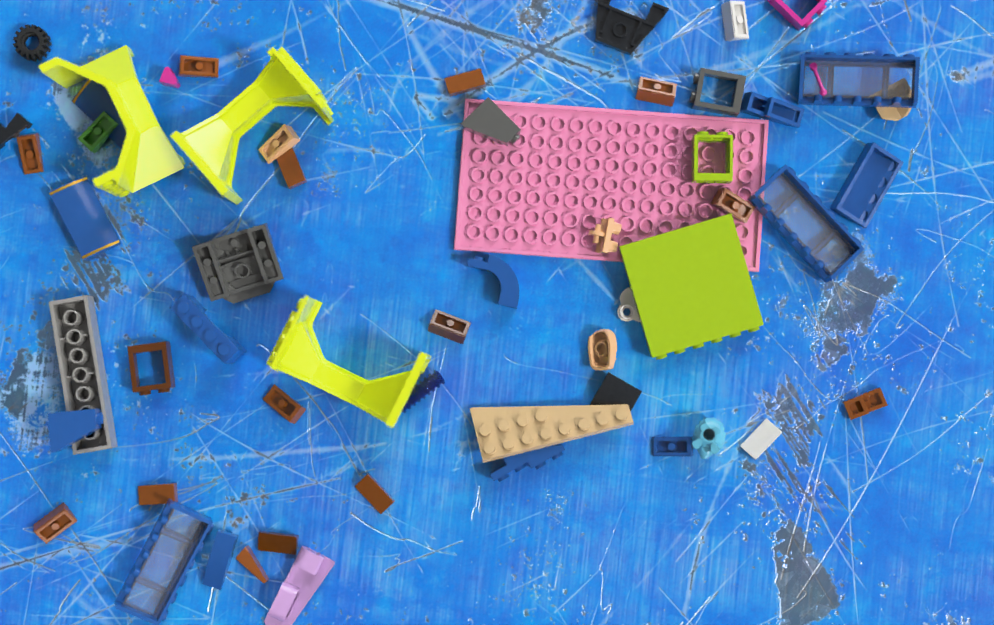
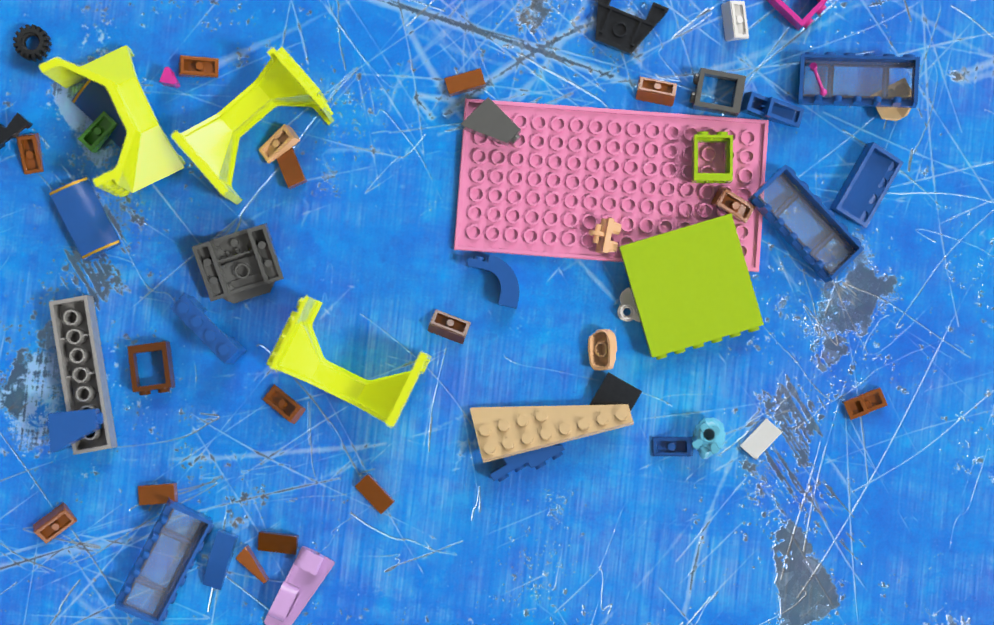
clear blue piece [402,370,445,413] -> none

